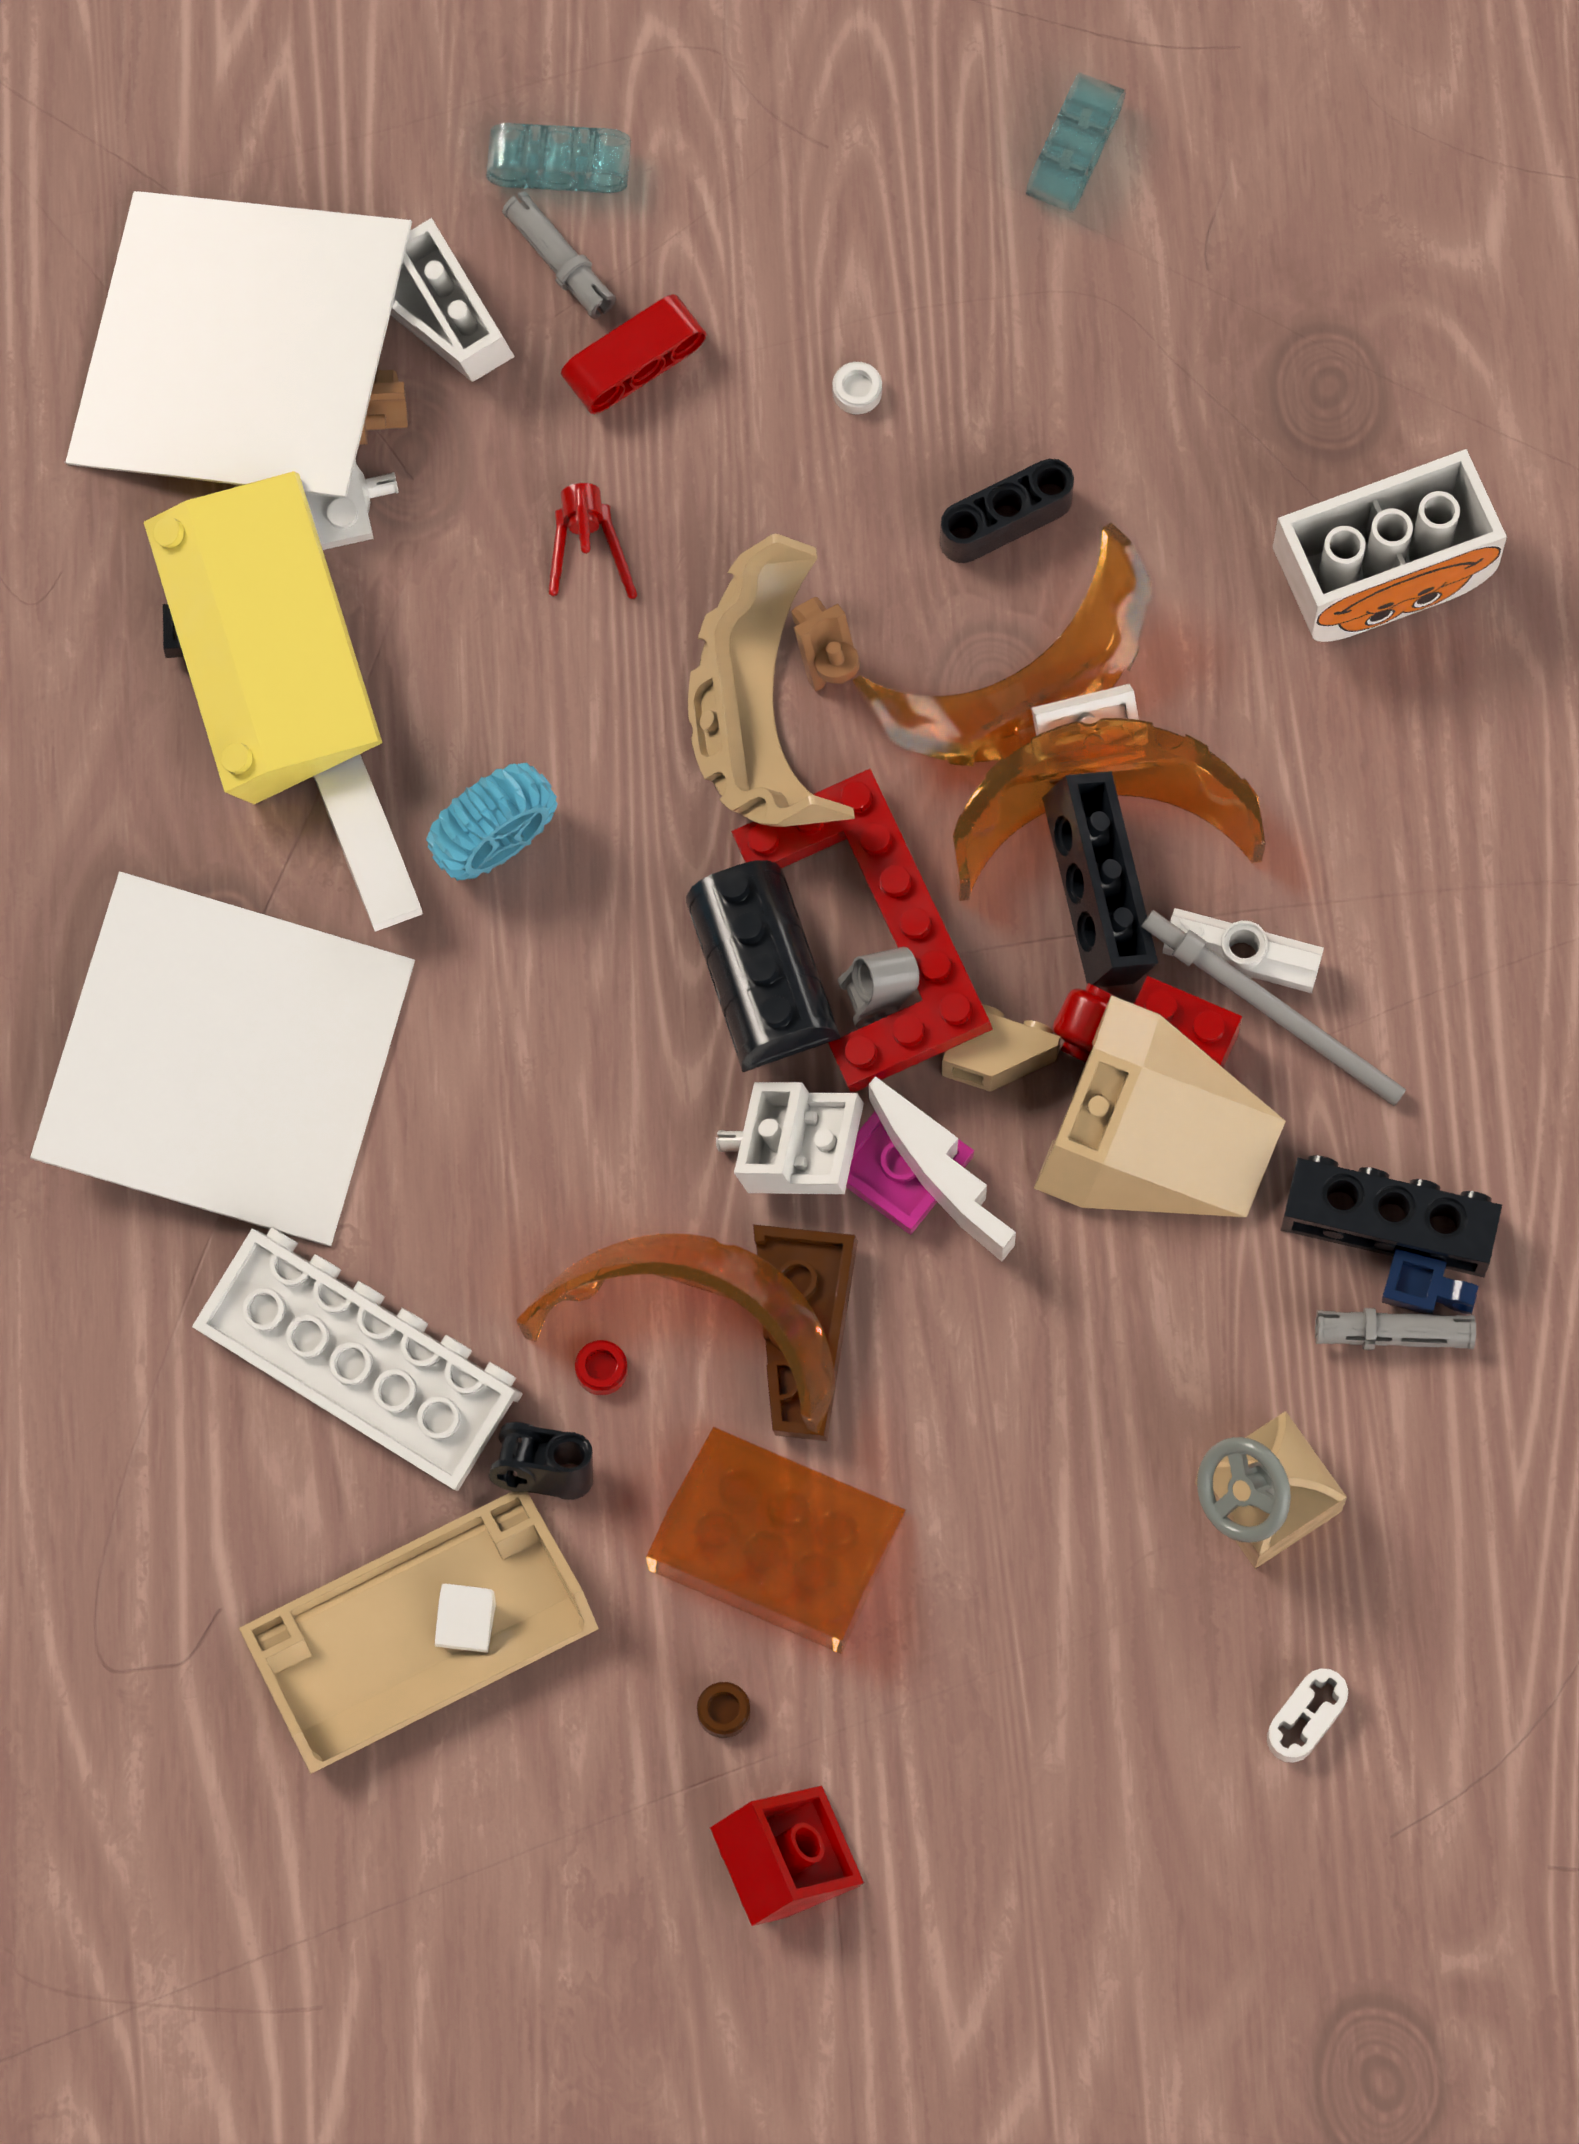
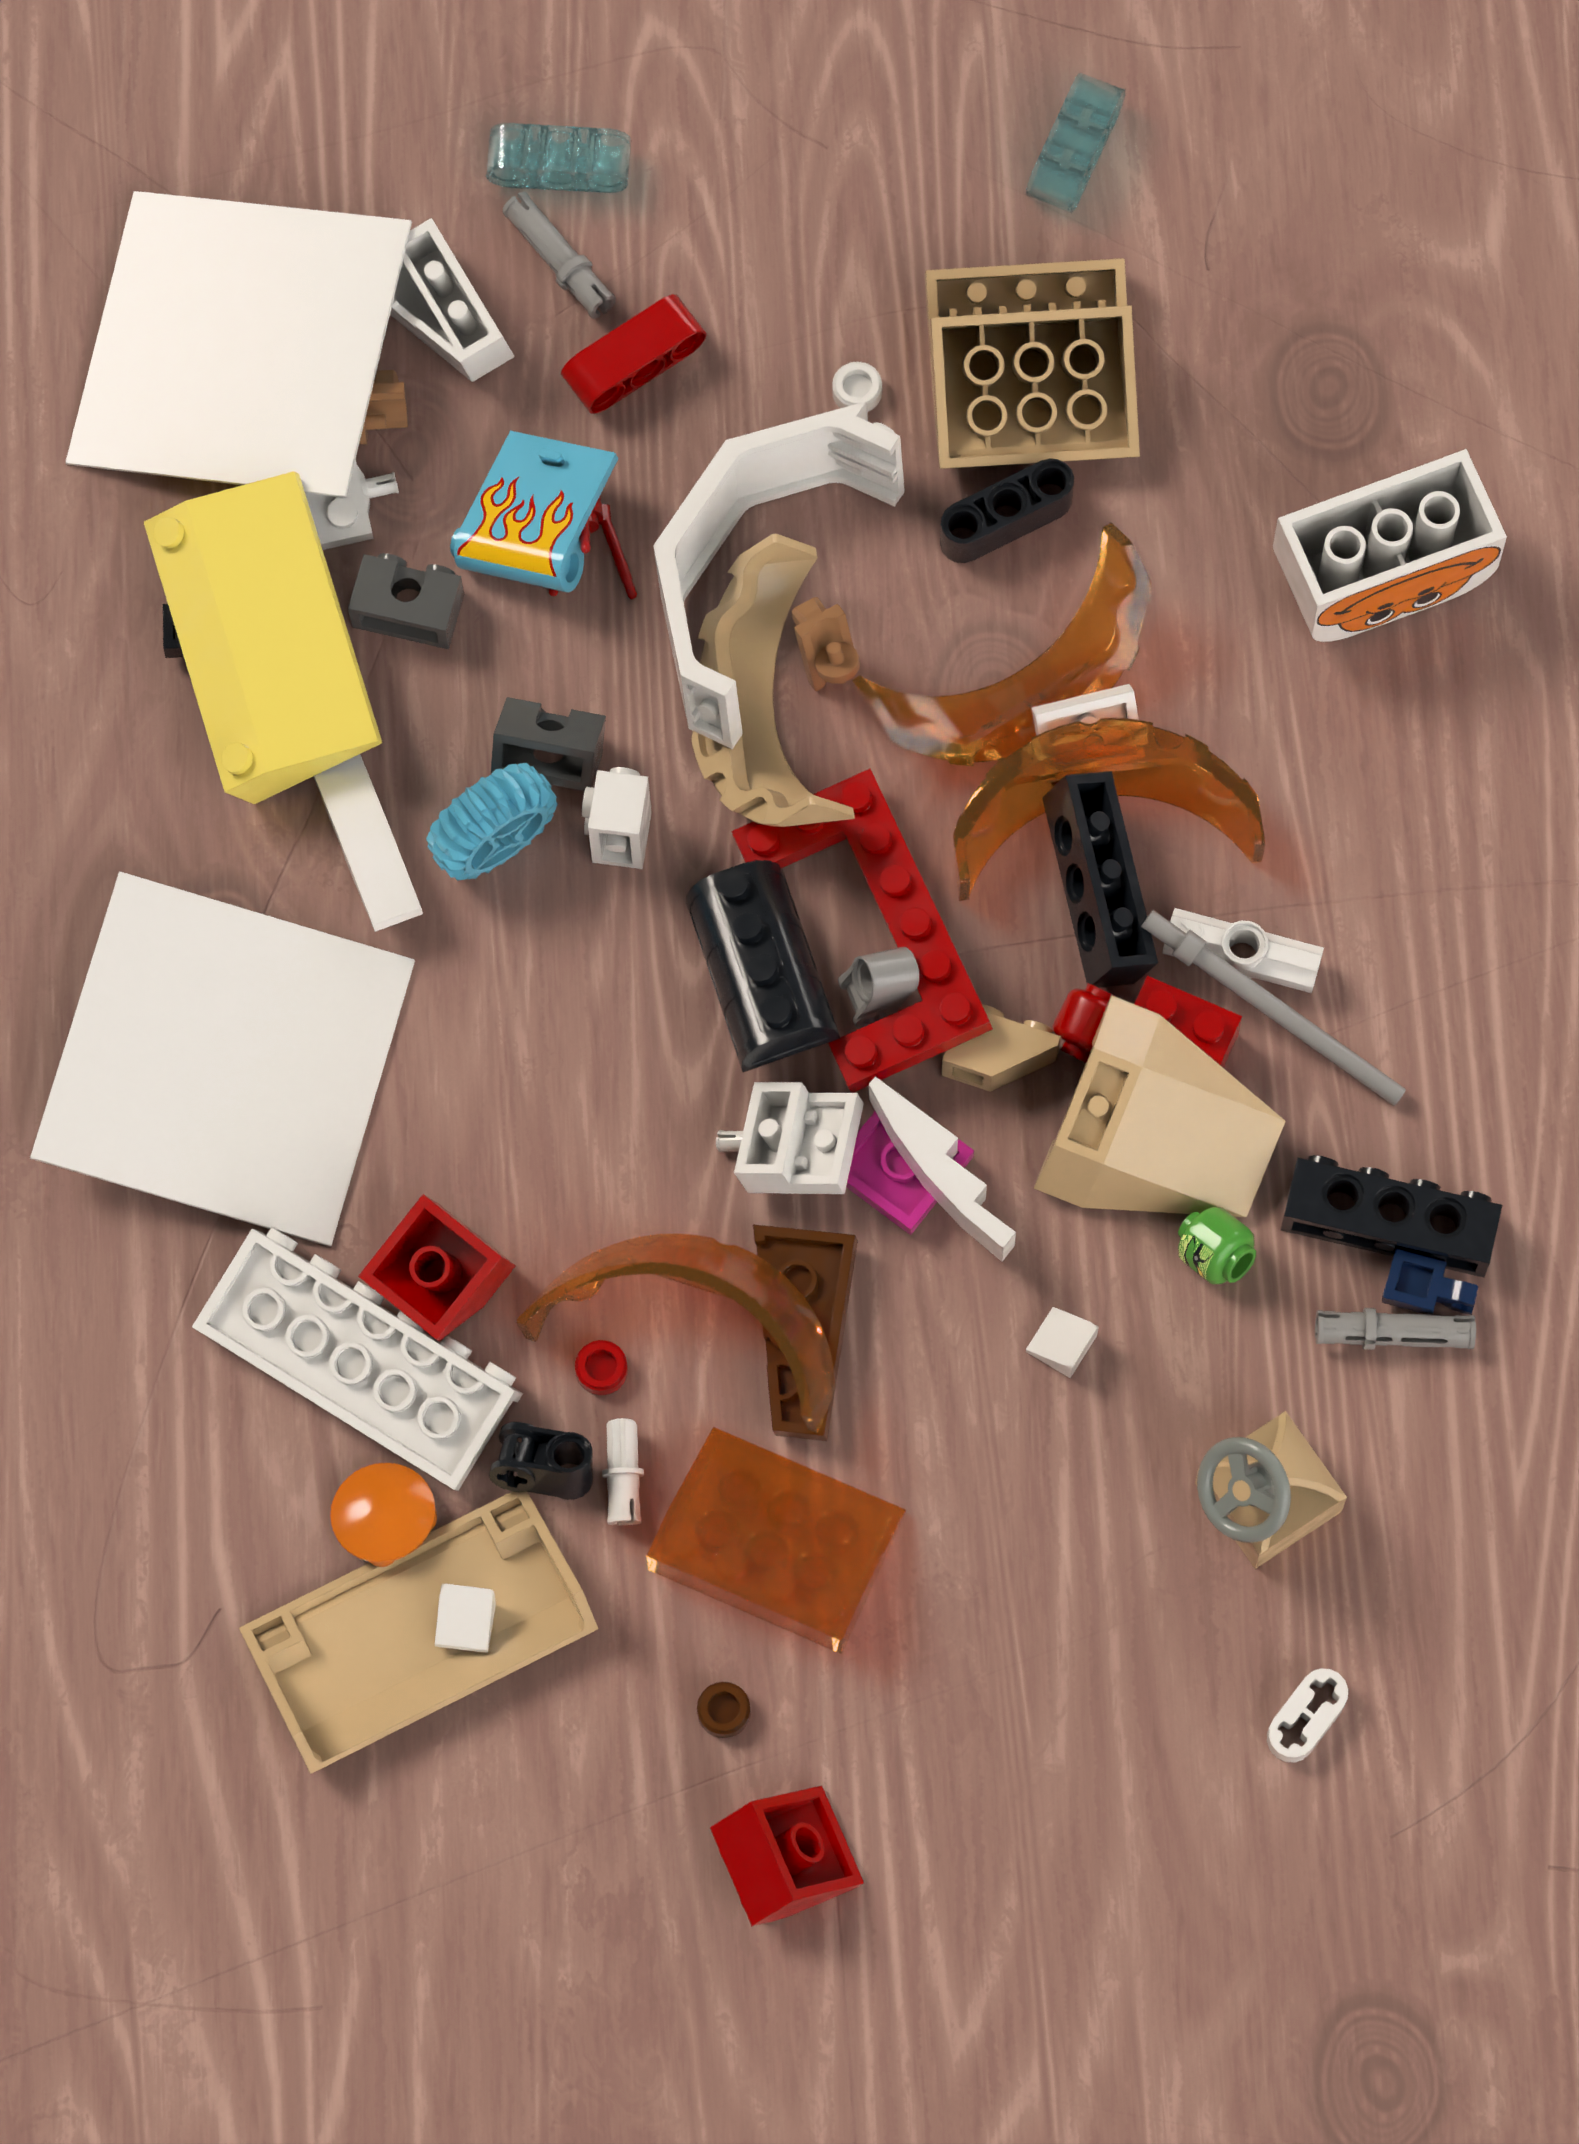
none -> orange dish [330,1463,437,1567]
none -> dark grey brick [348,553,464,649]
none -> red slope [358,1194,516,1341]
none -> medium azure door [450,431,618,592]
none -> dark grey brick [491,697,606,791]
none -> white brick [582,767,652,869]
none -> white axle [602,1418,644,1525]
none -> white panel [653,401,905,749]
none -> tan slope [925,258,1140,469]
none -> white slope [1025,1307,1099,1378]
none -> bright green head [1178,1207,1256,1284]

